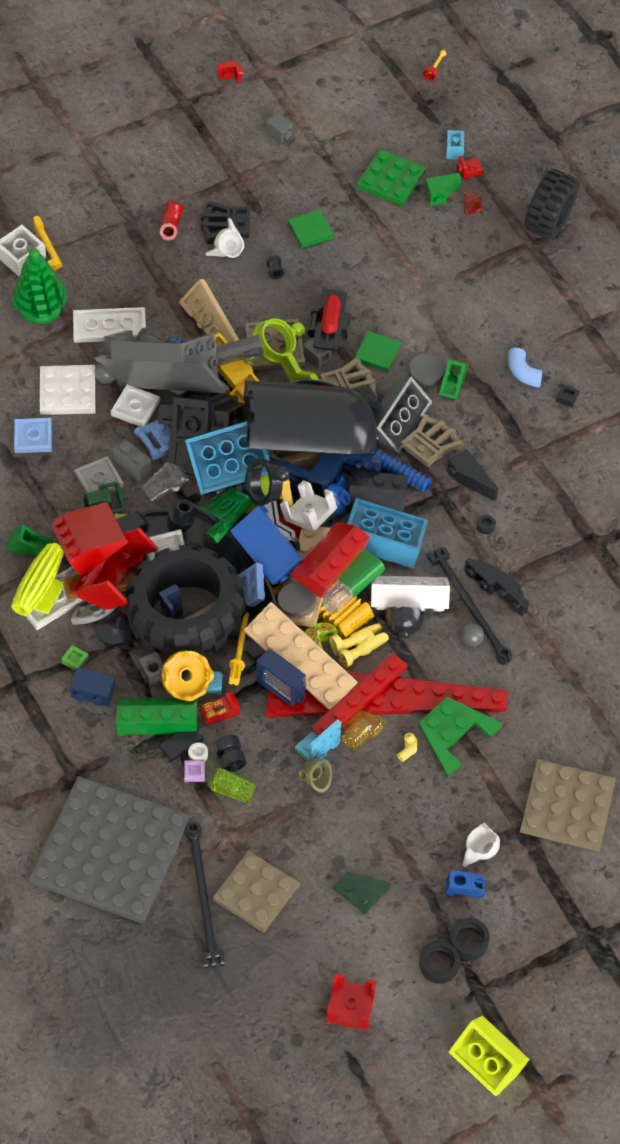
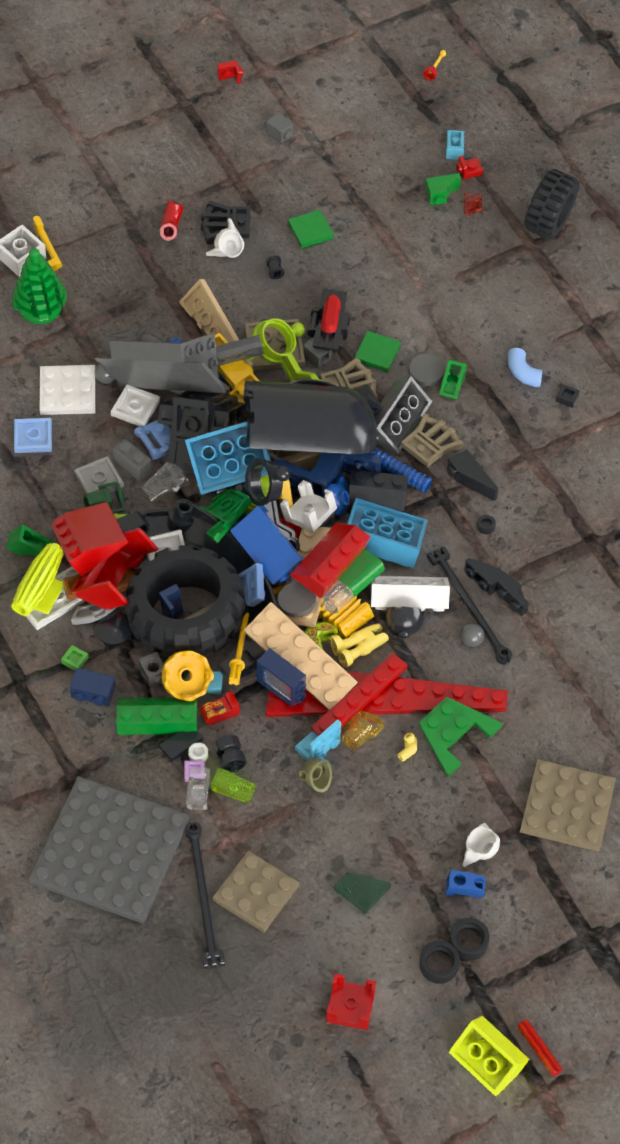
white tile [73,307,146,343] -> none
green plate [357,149,426,206] -> none
none -> clear arch [186,767,210,810]
none -> red axle [518,1019,562,1076]

